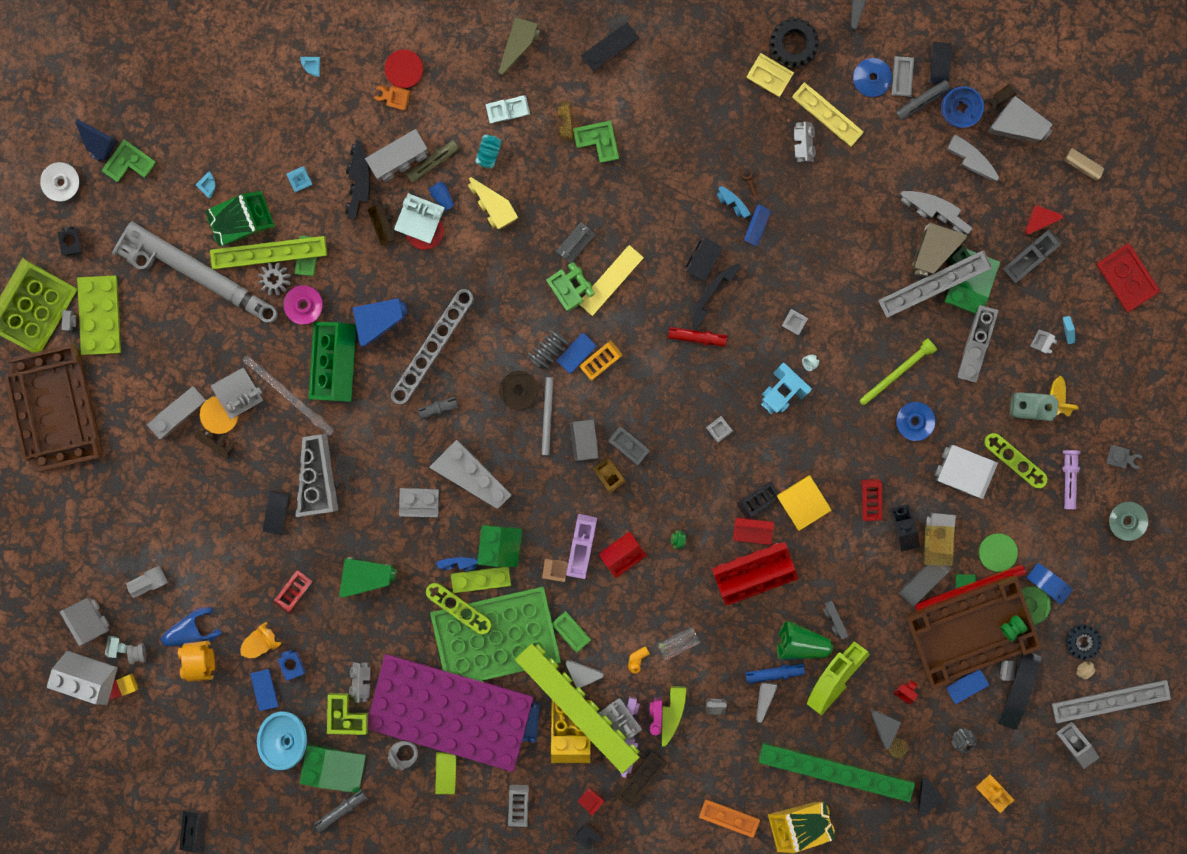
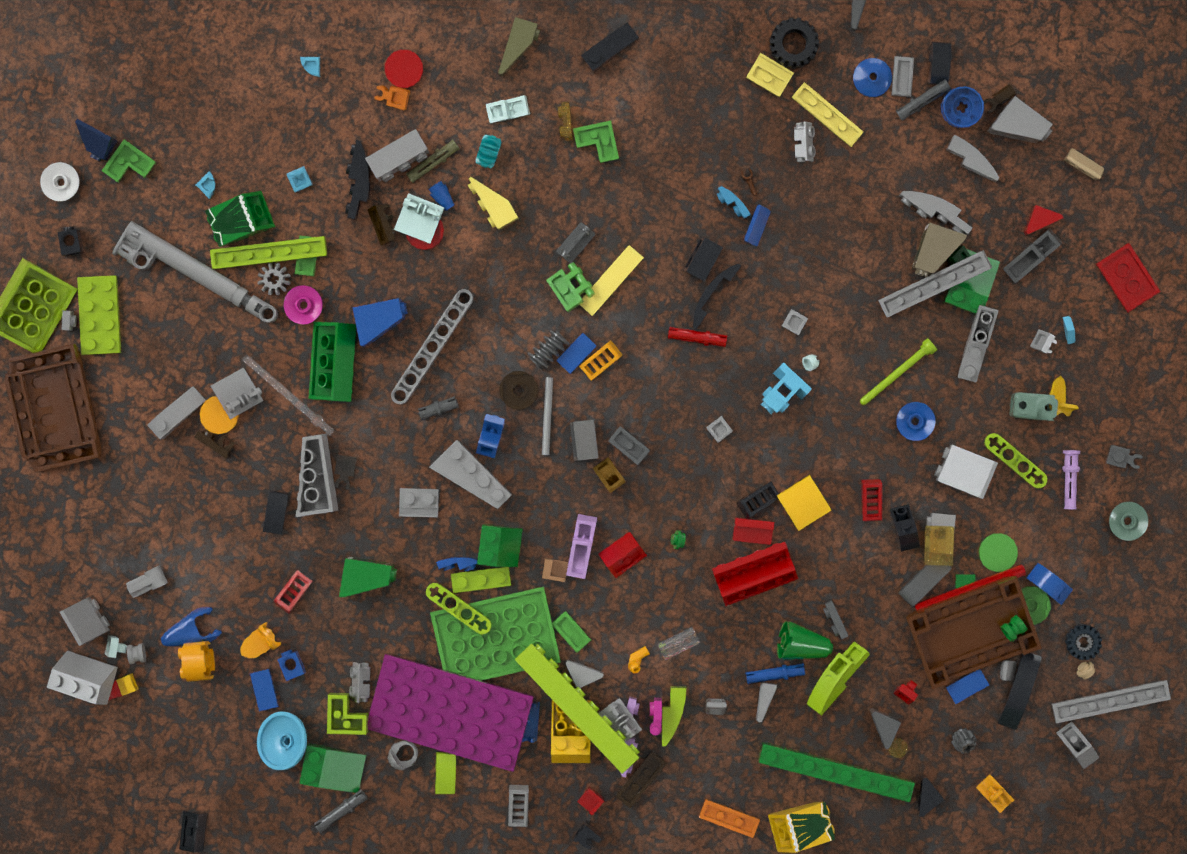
none -> blue brick [476,414,505,458]

